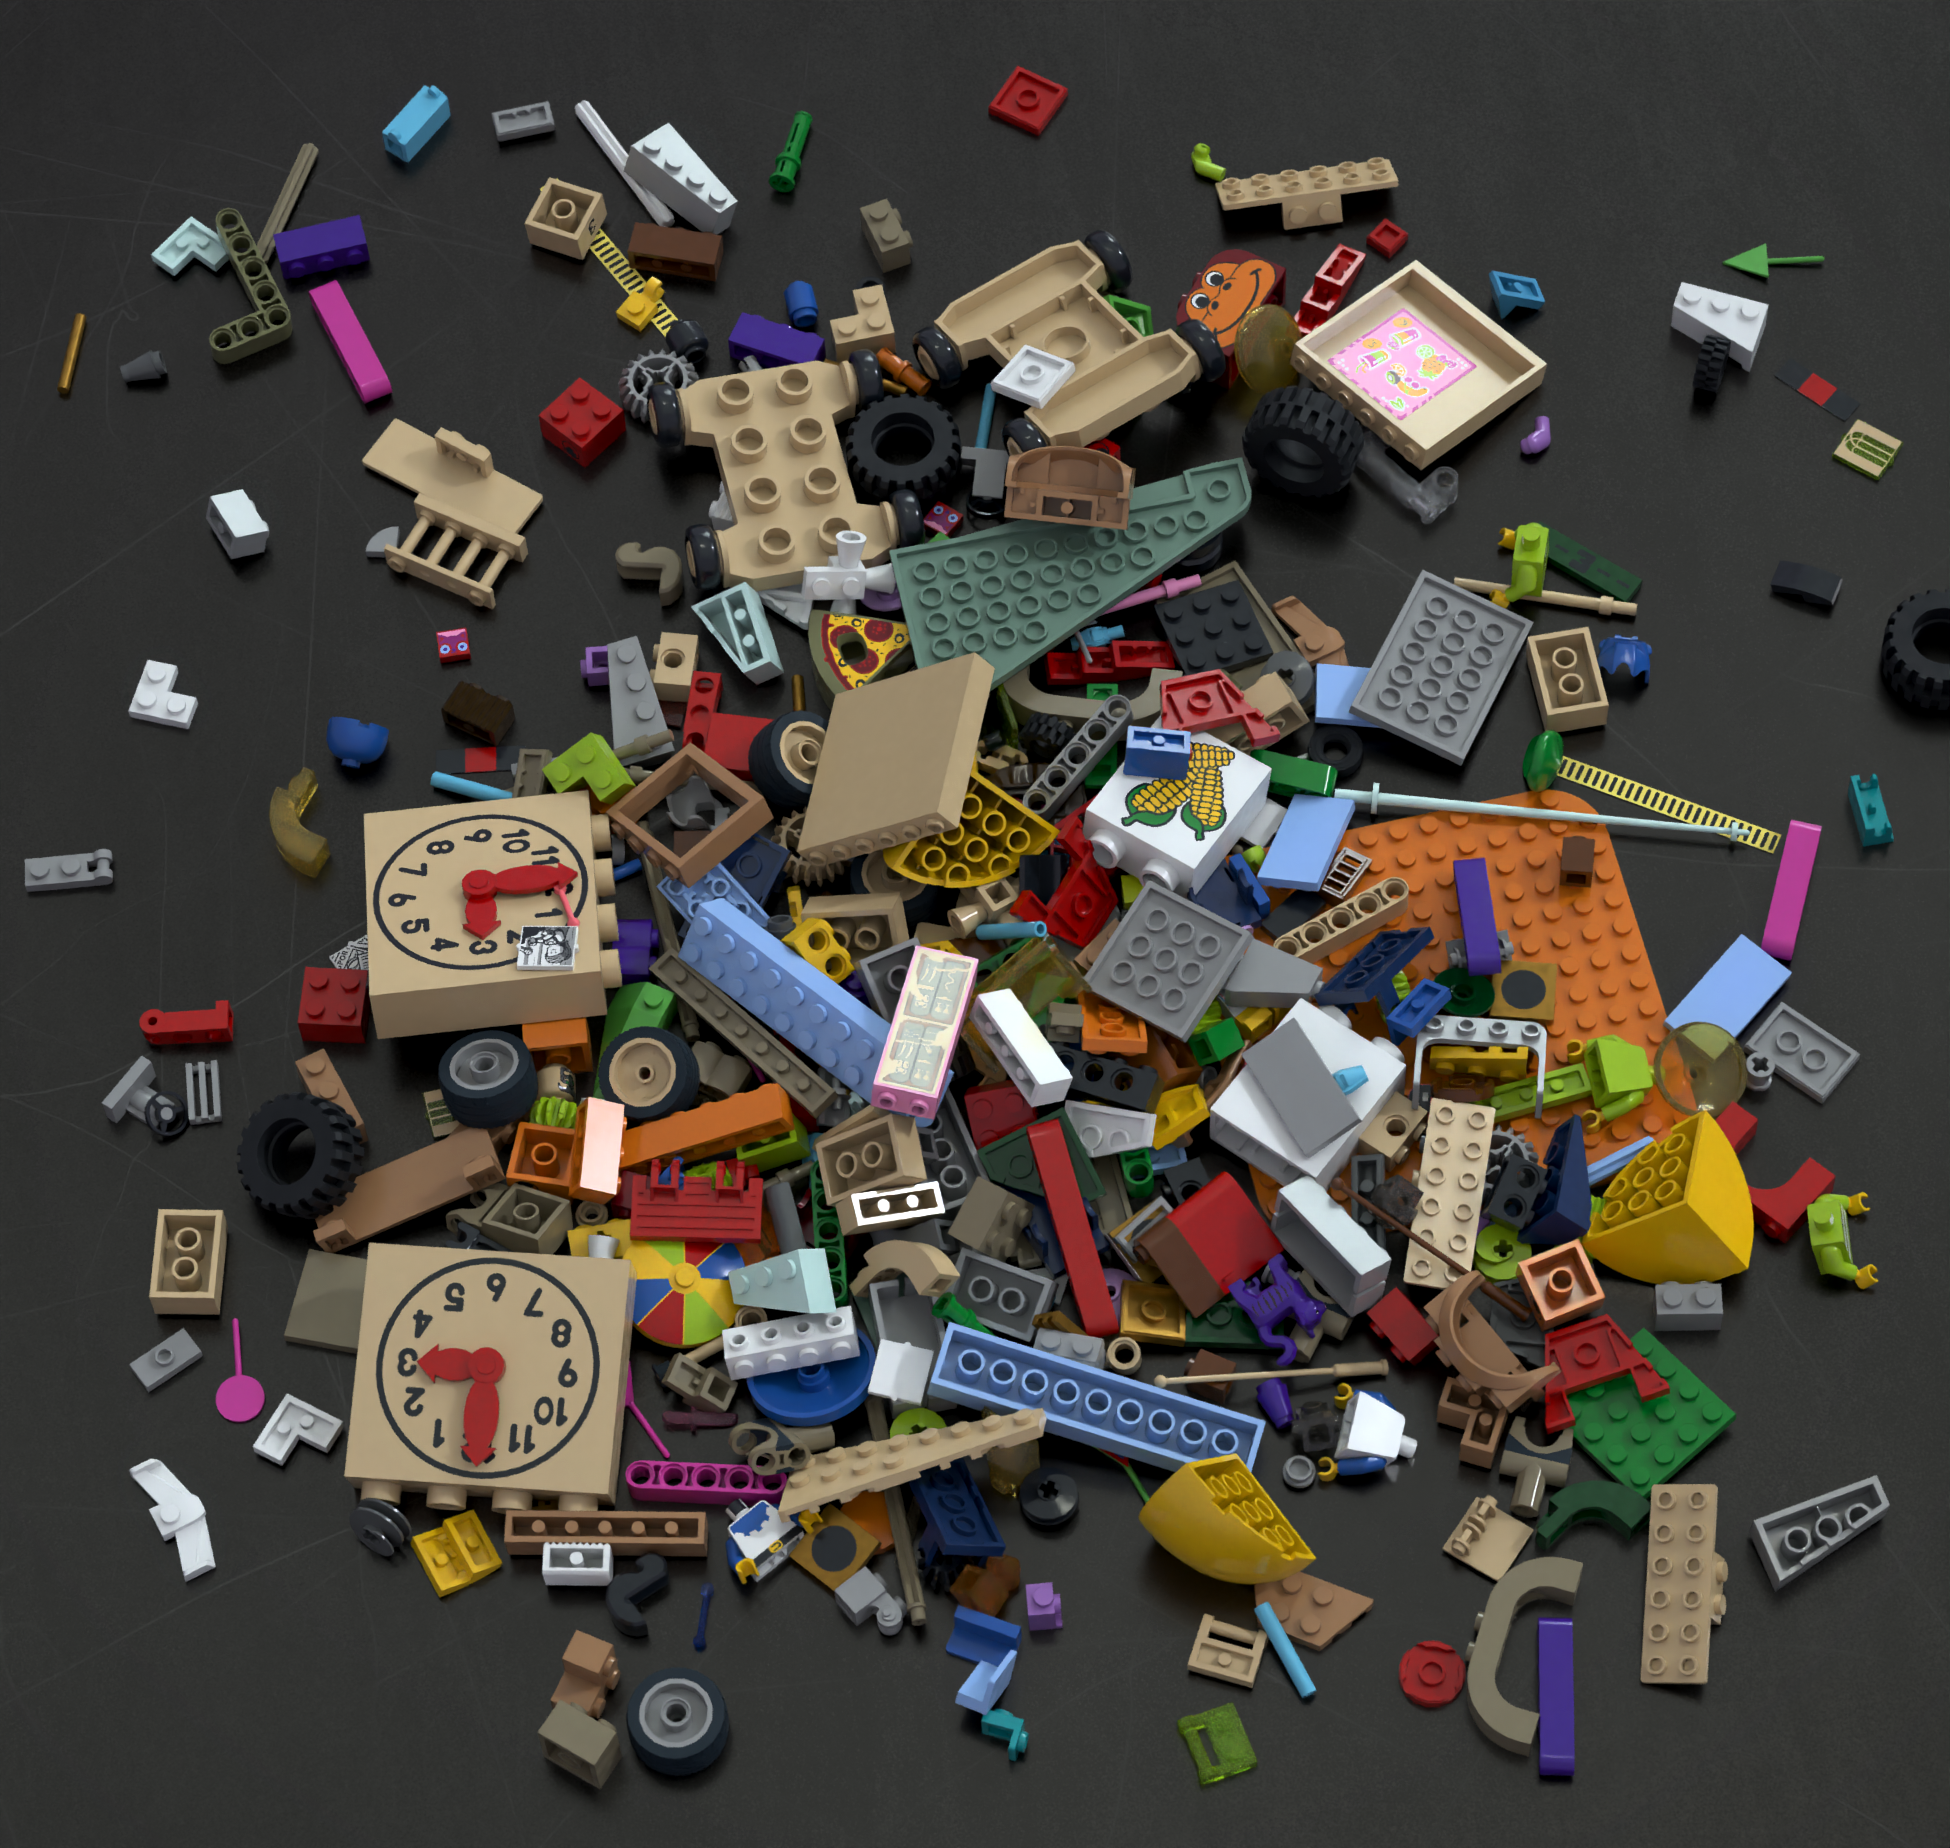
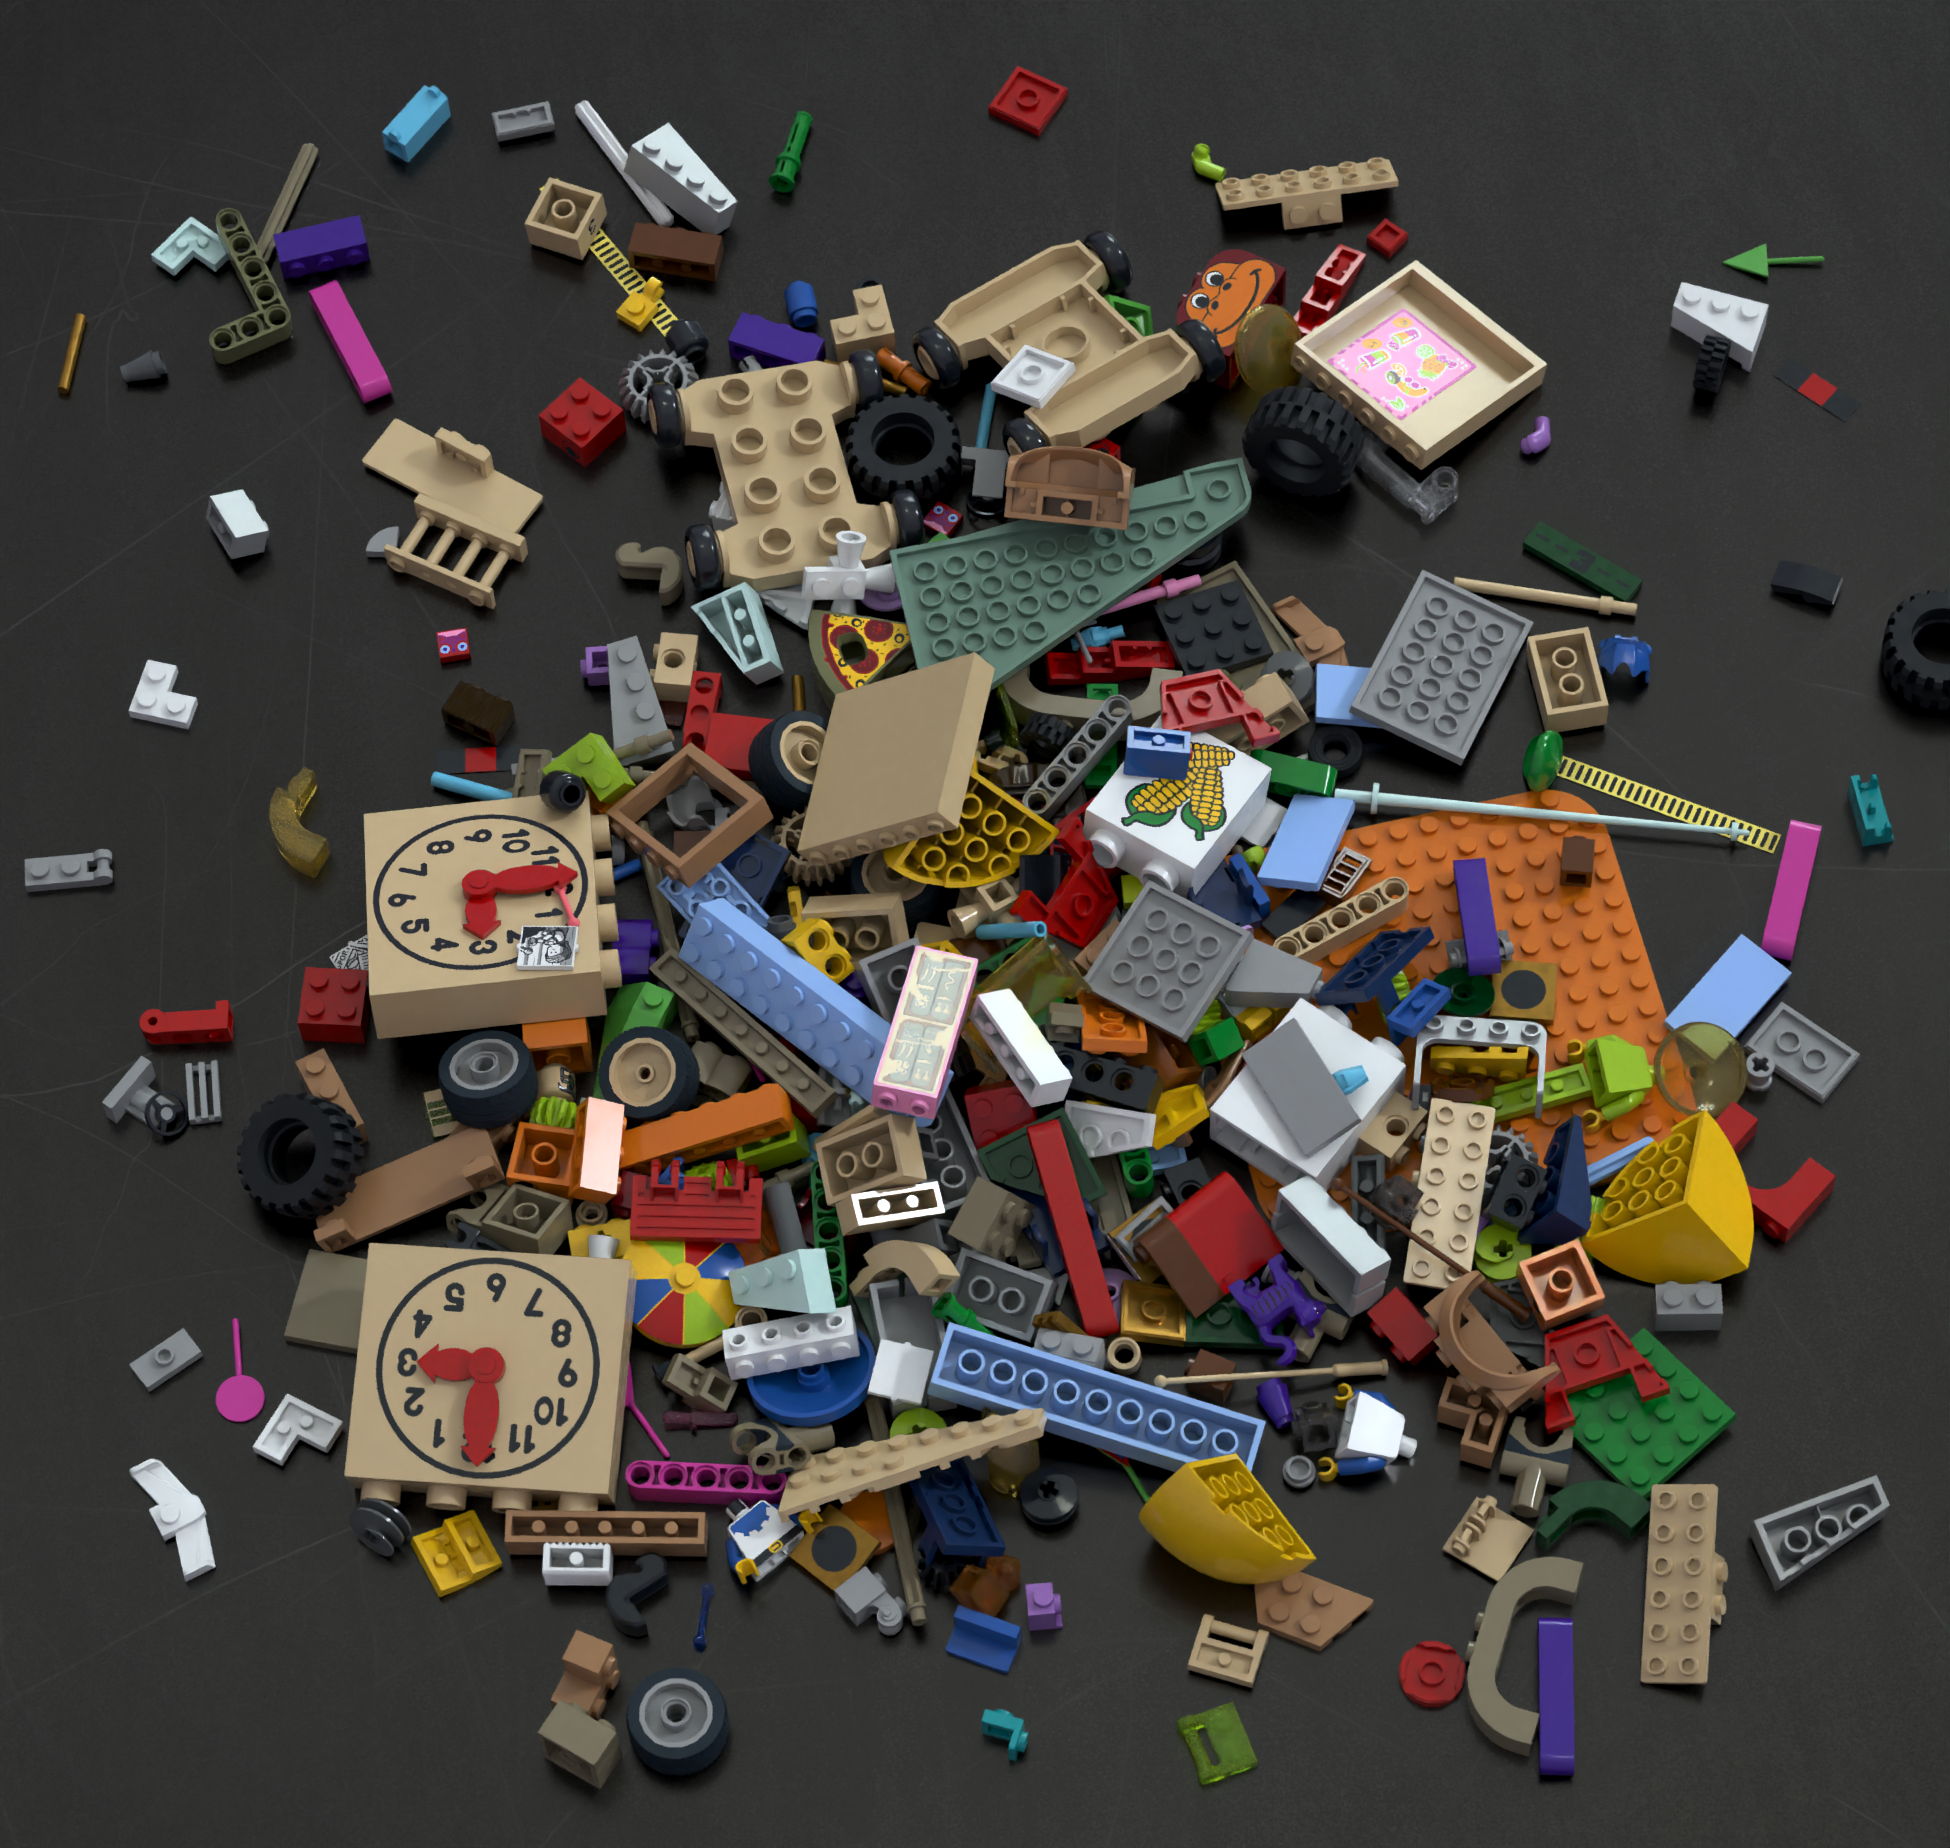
tan brick [149,1209,228,1315] -> none
blue cylinder [326,717,389,769] -> none
dark tan brick [860,199,913,273] -> none
light blue panel [955,1650,1018,1715] -> none
medium azure piece [1254,1602,1317,1699] -> none
dark azure slope [1489,271,1546,319] -> none
lime torso [1489,523,1549,609] -> none
lime torso [1807,1192,1878,1289] -> none
piece [1832,418,1904,481] -> none
none -> black head [539,770,586,813]

